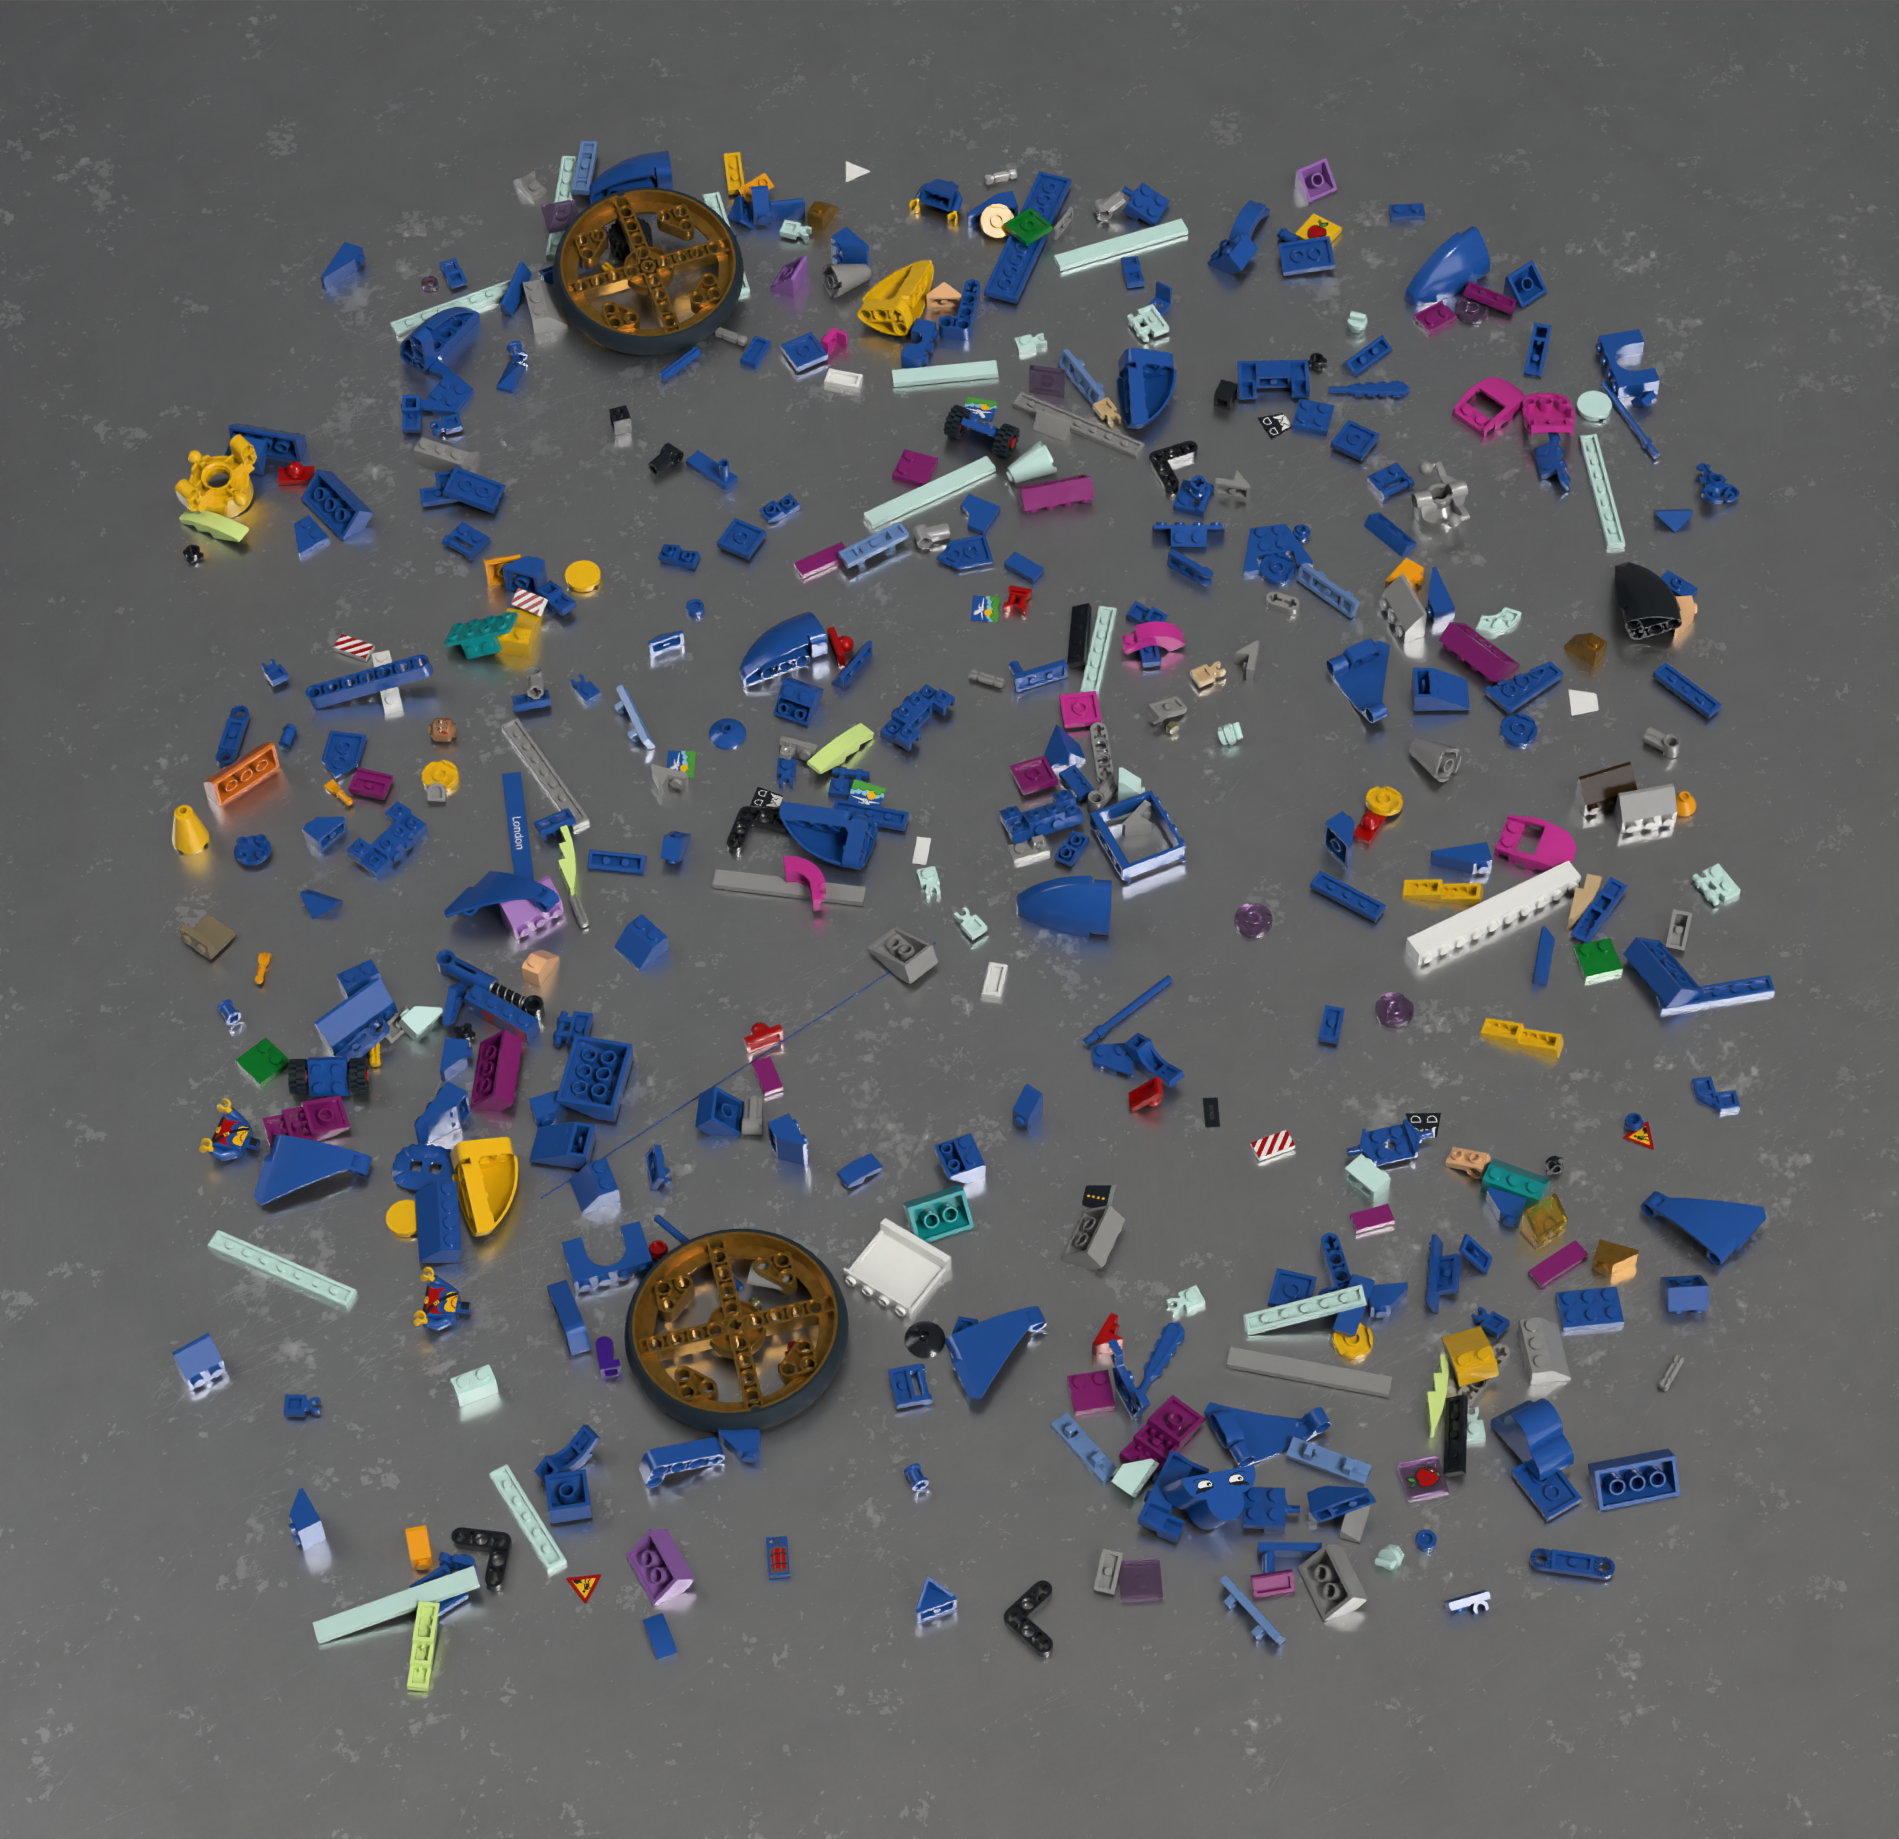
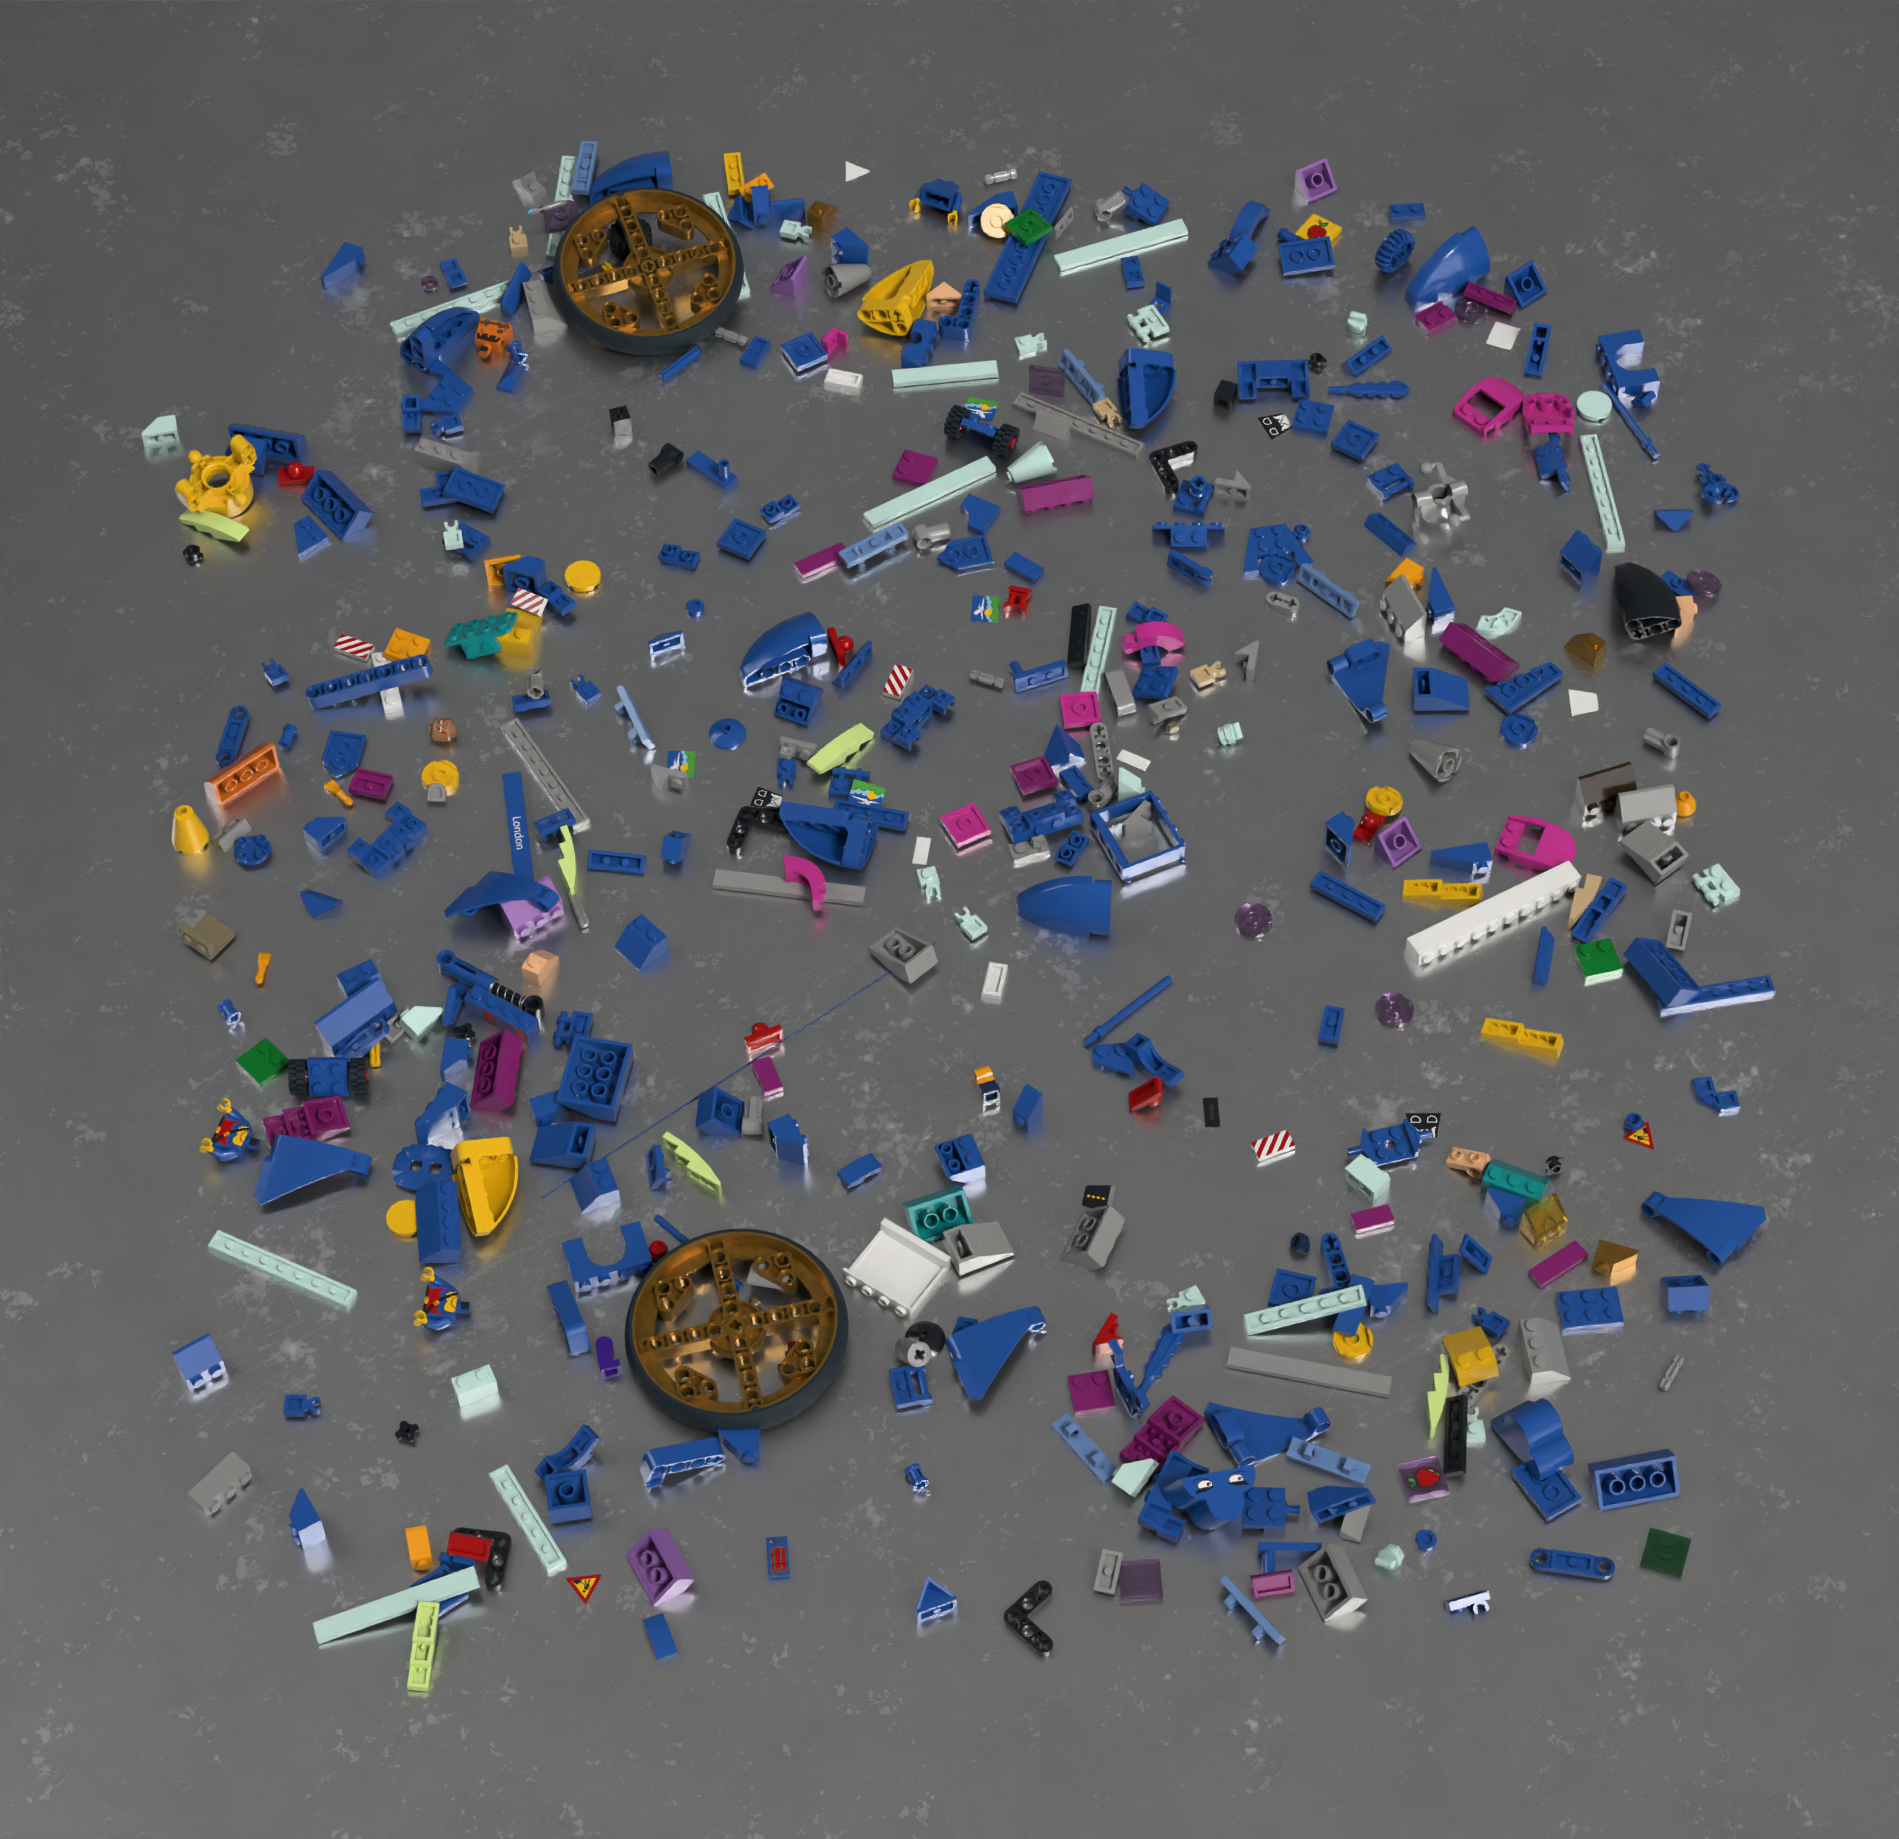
none -> light aqua slope [141,415,180,447]
none -> light grey brick [187,1451,252,1517]
none -> light grey slope [209,816,251,852]
none -> light orange plate [383,628,431,662]
none -> black plate [395,1421,419,1442]
none -> light aqua plate [443,520,464,550]
none -> red tile [446,1531,492,1561]
none -> orange torso [475,318,513,358]
none -> tan plate [509,225,528,253]
none -> light grey piece [527,200,567,215]
none -> yellowish green slope [662,1132,722,1195]
none -> tile [882,664,913,700]
none -> light grey piece [894,1337,931,1367]
none -> dark pink plate [940,802,991,848]
none -> light grey slope [943,1221,1015,1276]
none -> leg [973,1065,1000,1104]
none -> light grey beam [1103,668,1136,717]
none -> white sticker [1116,749,1151,771]
none -> blue plate [1132,666,1179,699]
none -> blue slope [1170,1304,1213,1334]
none -> dark blue tile [1290,1232,1310,1255]
none -> blue gear [1374,228,1416,274]
none -> medium lavender slope [1374,815,1422,868]
none -> white sticker [1486,322,1520,351]
none -> blue slope [1558,530,1603,585]
none -> light grey slope [1619,821,1689,885]
none -> clear green tile [1640,1527,1691,1578]
none -> clear purple tile [1685,570,1722,598]

